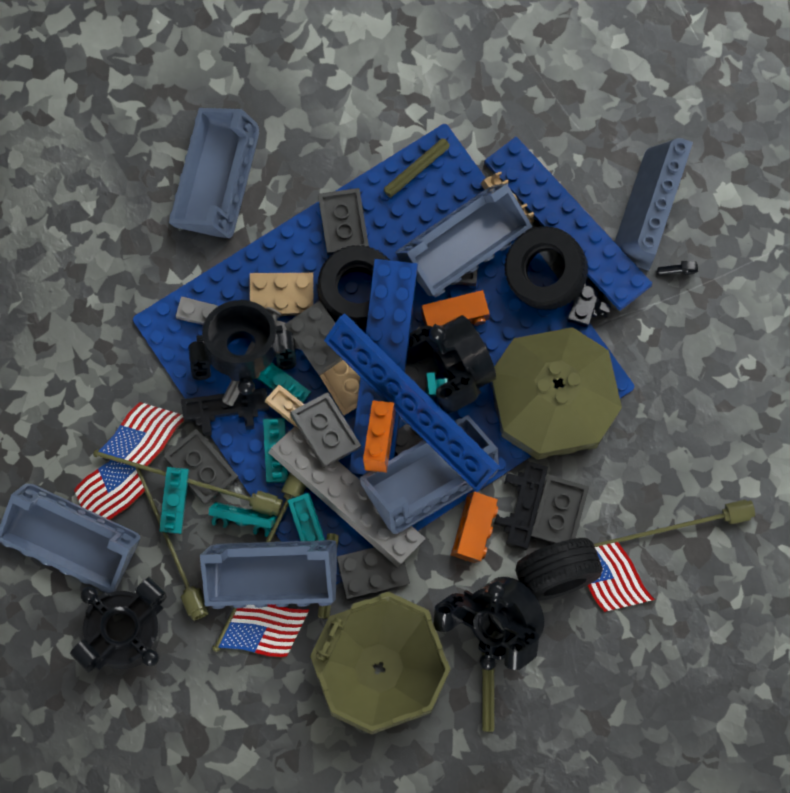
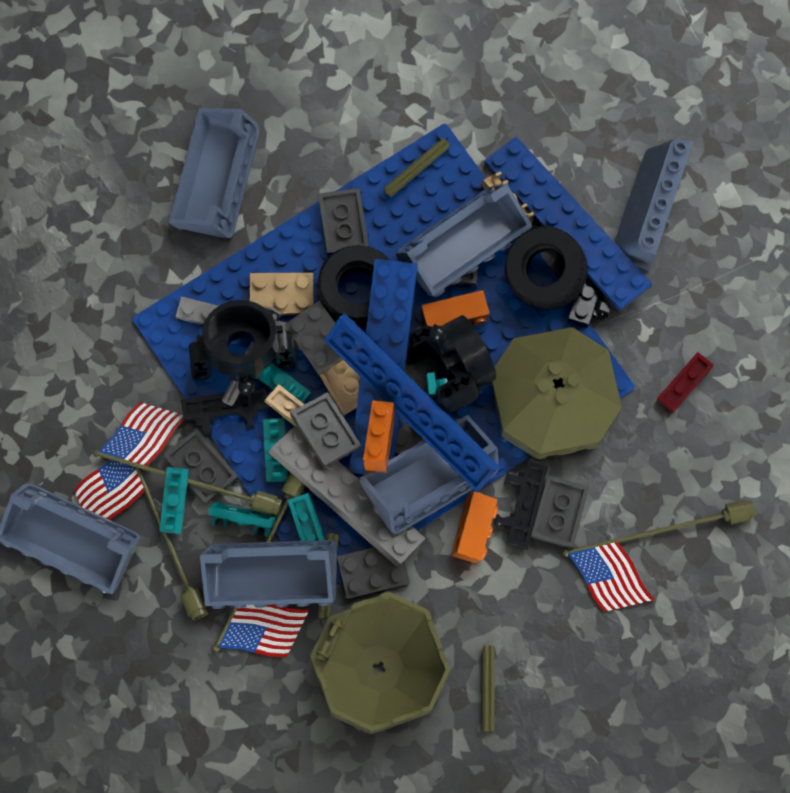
black piece [70,577,167,673] -> none
black piece [433,577,544,671] -> none
black tyre [515,538,603,601] -> none
black bar [657,261,698,276] -> none
none -> dark red plate [657,352,714,413]

